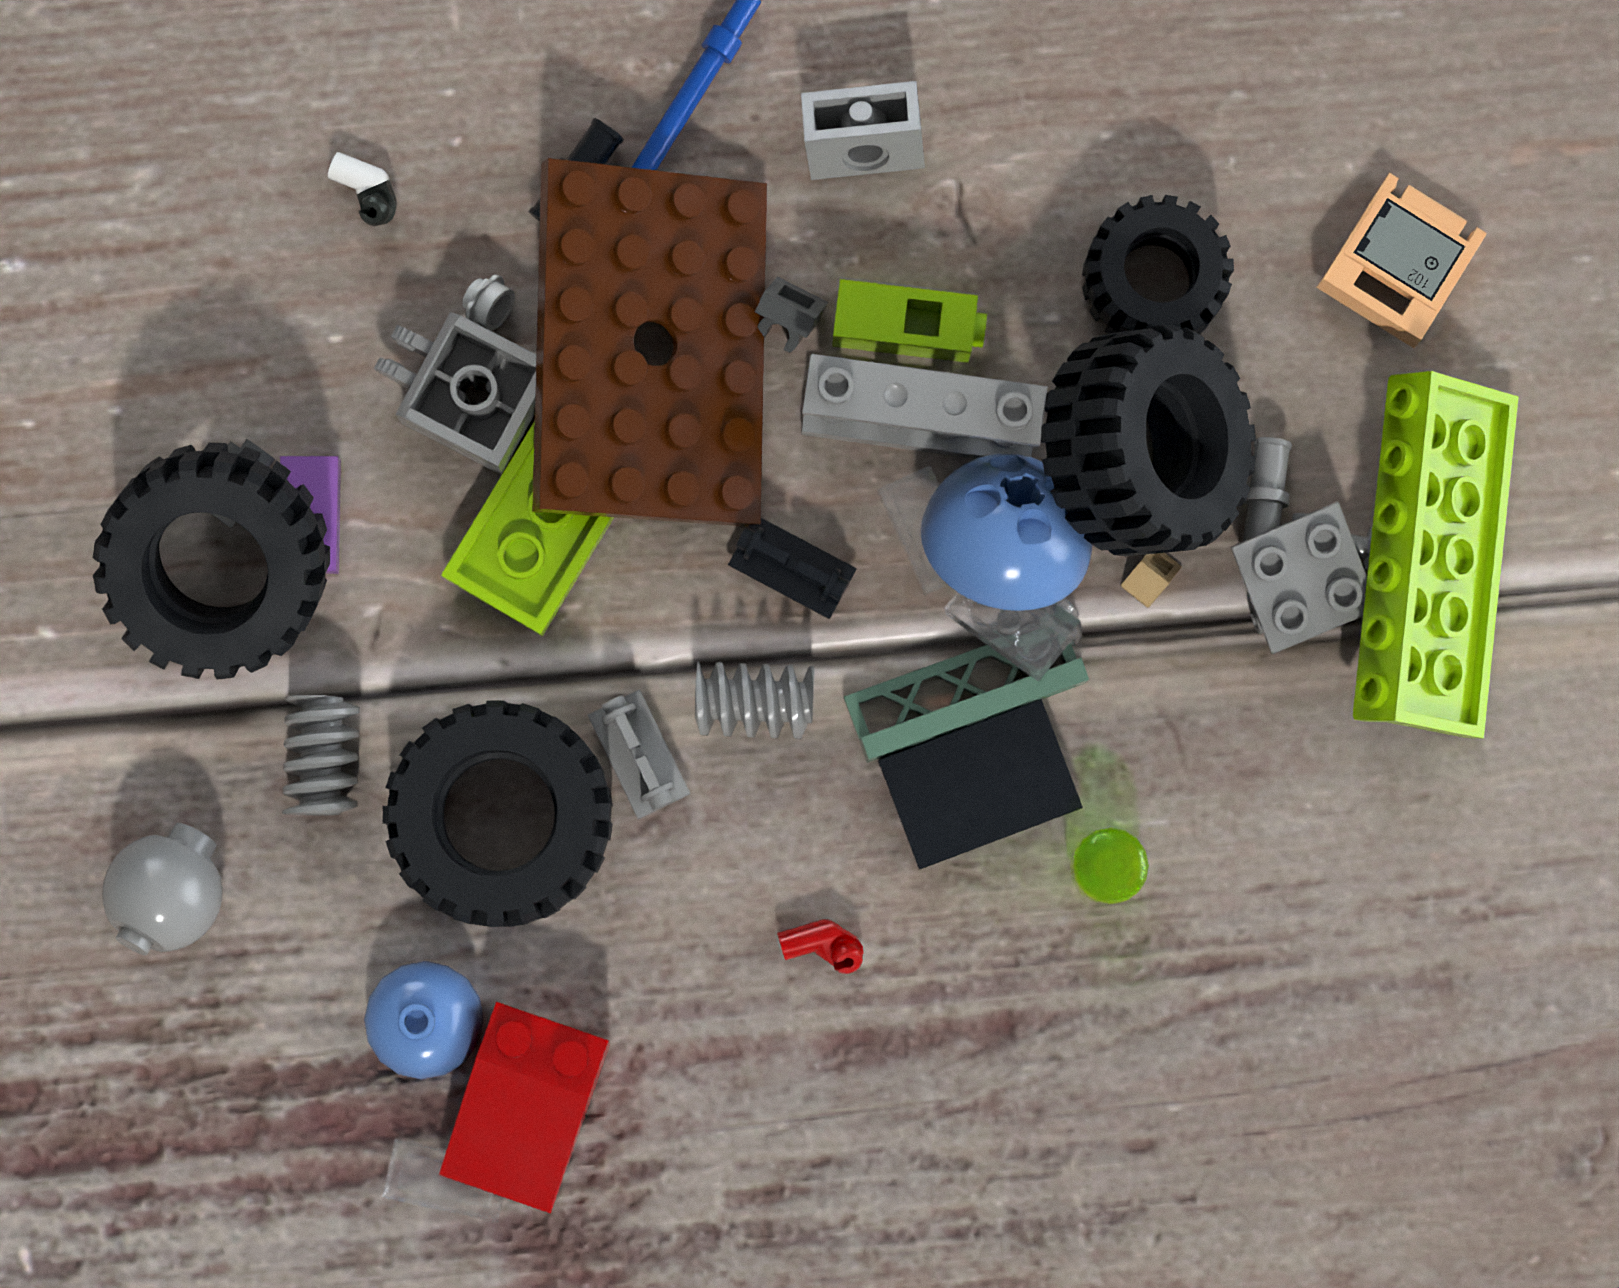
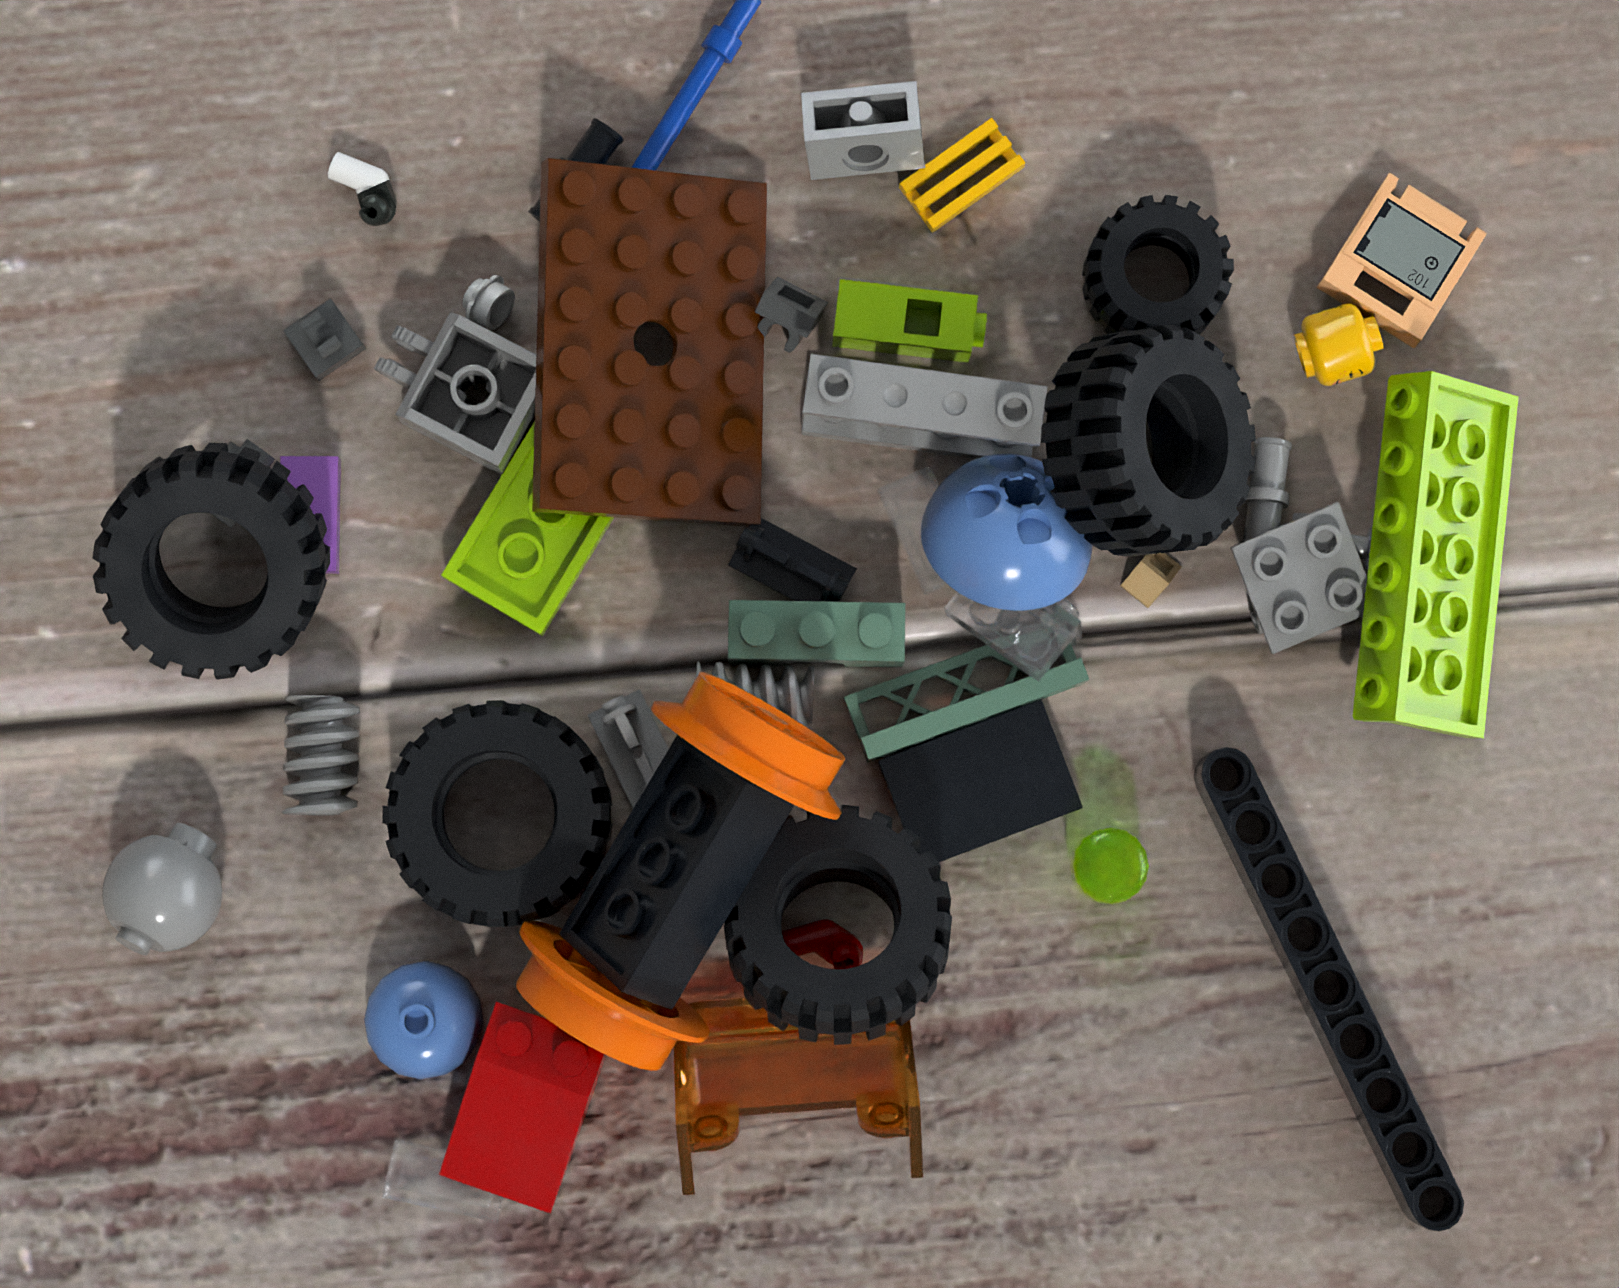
none -> dark grey tile [283,298,366,381]
none -> brick [516,672,846,1071]
none -> clear orange windscreen [674,998,923,1195]
none -> black tyre [724,805,952,1045]
none -> sand green arch [728,600,906,667]
none -> yellow tile [899,118,1025,233]
none -> black beam [1194,747,1464,1231]
none -> yellow head [1294,303,1384,386]

